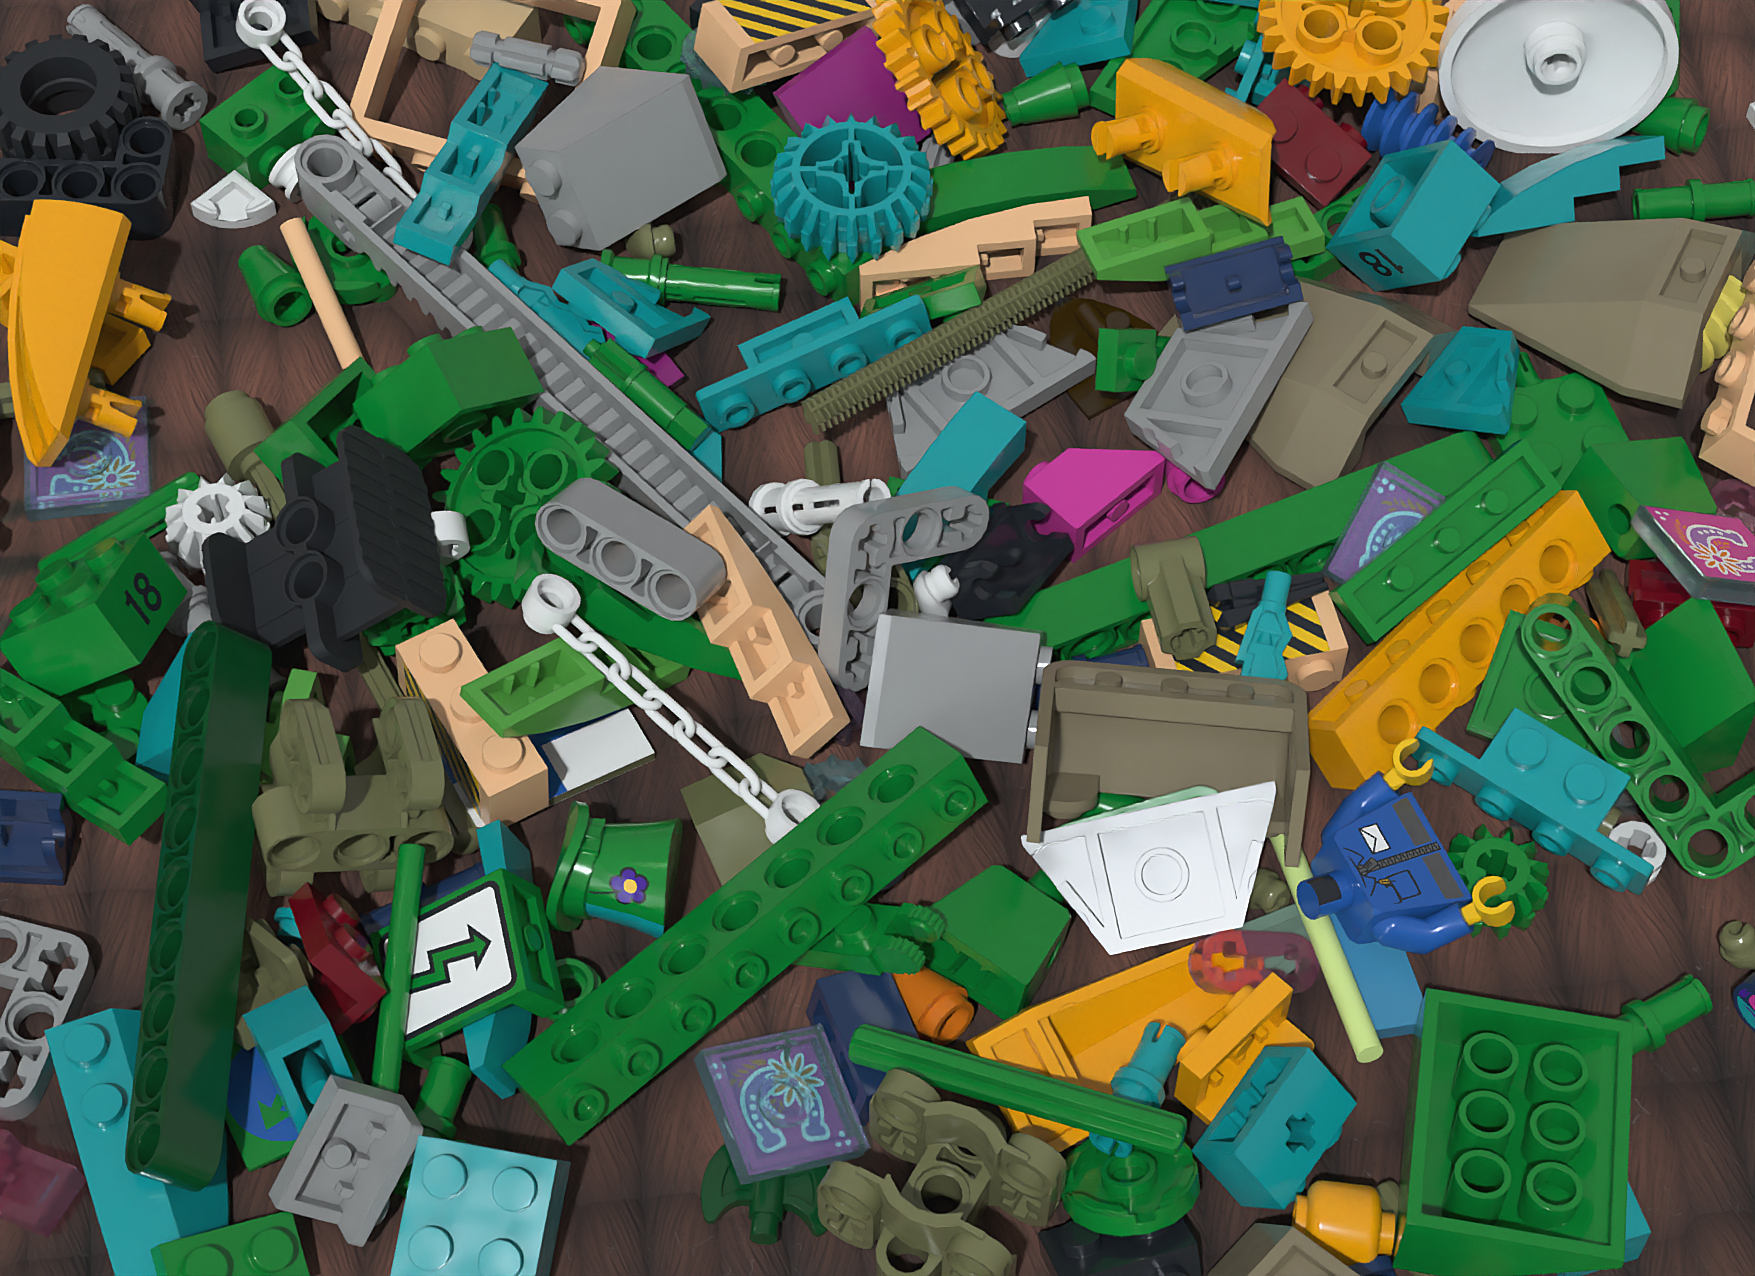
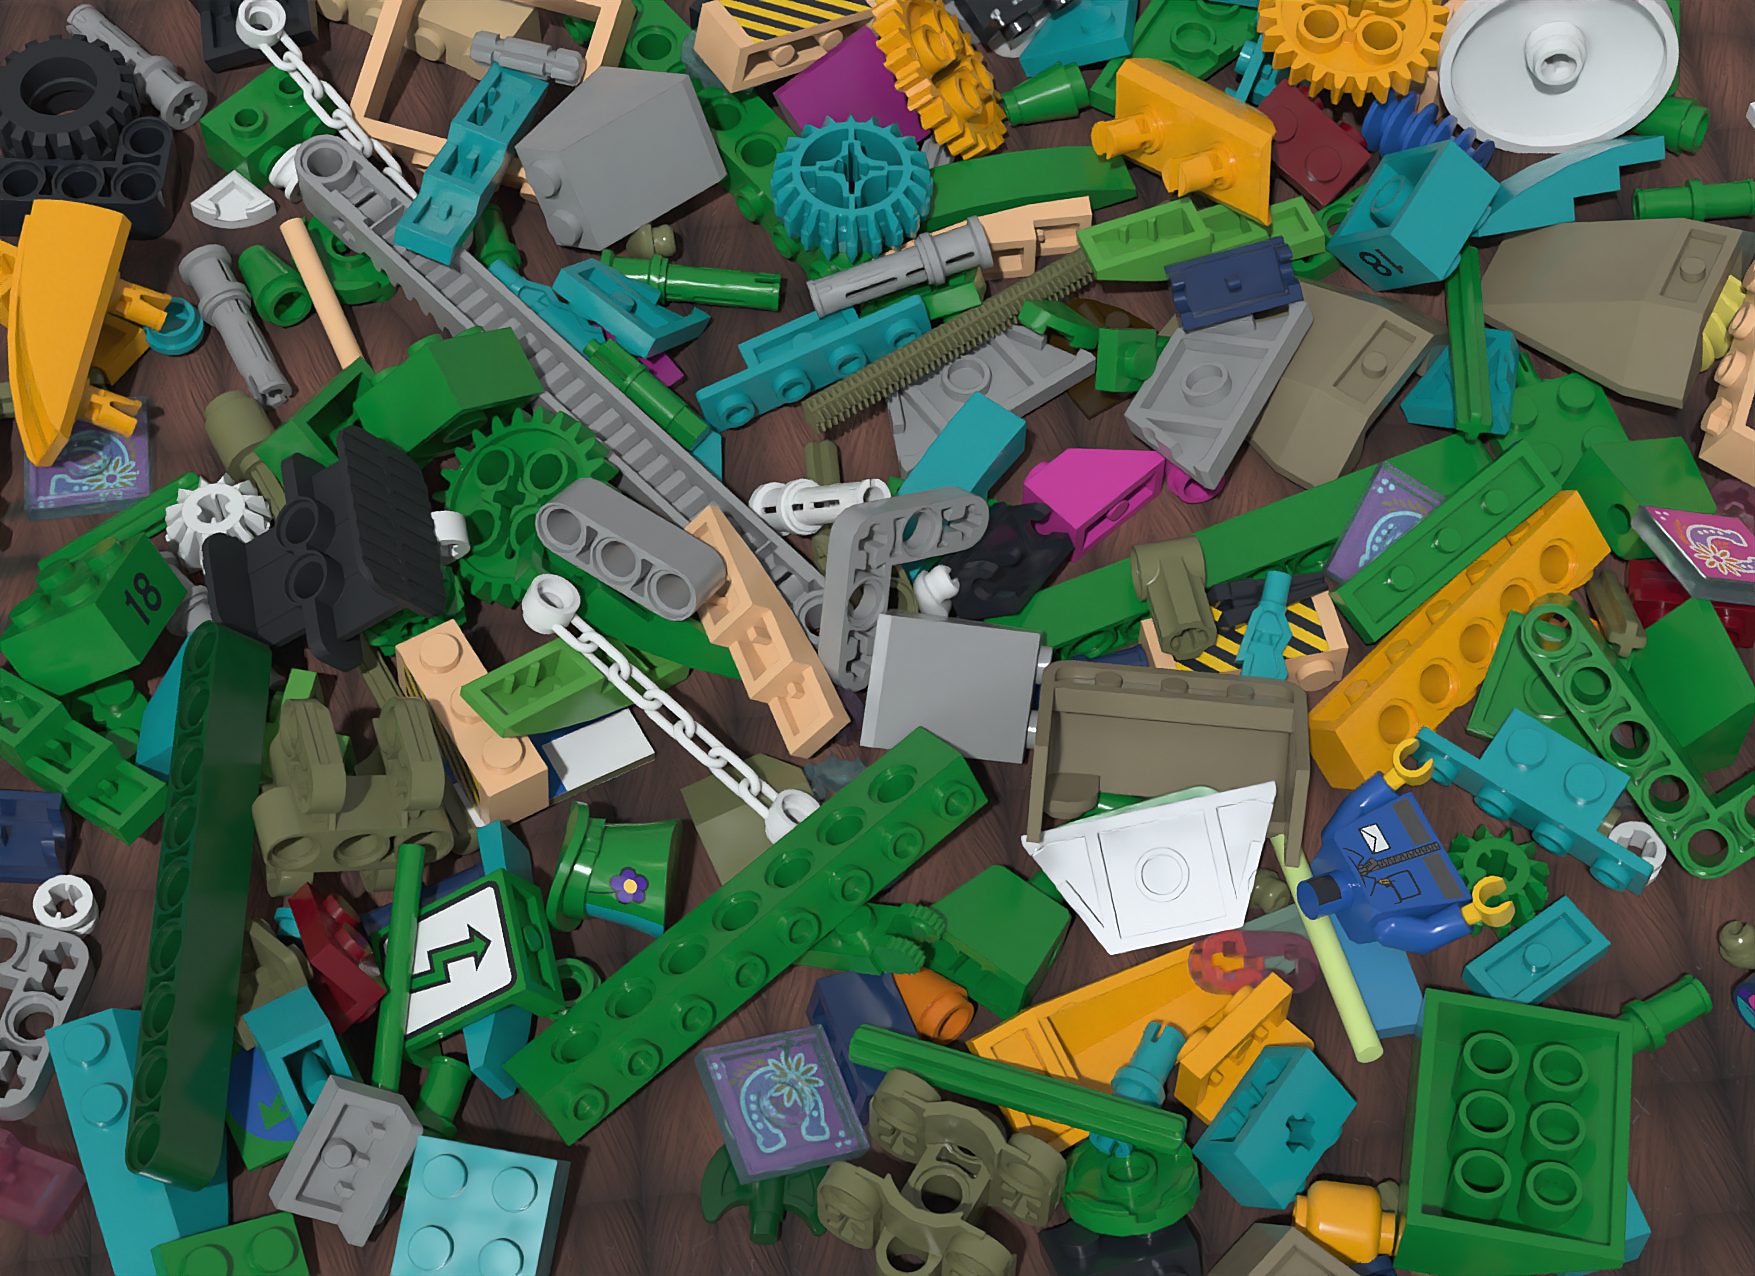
none -> white bush [33,875,99,939]
none -> teal plate [143,297,205,355]
none -> light grey pin [178,244,292,410]
none -> light grey pin [806,215,994,319]
none -> green tile [1017,299,1099,350]
none -> green axle [1445,239,1493,440]
none -> teal plate [1461,895,1611,1006]

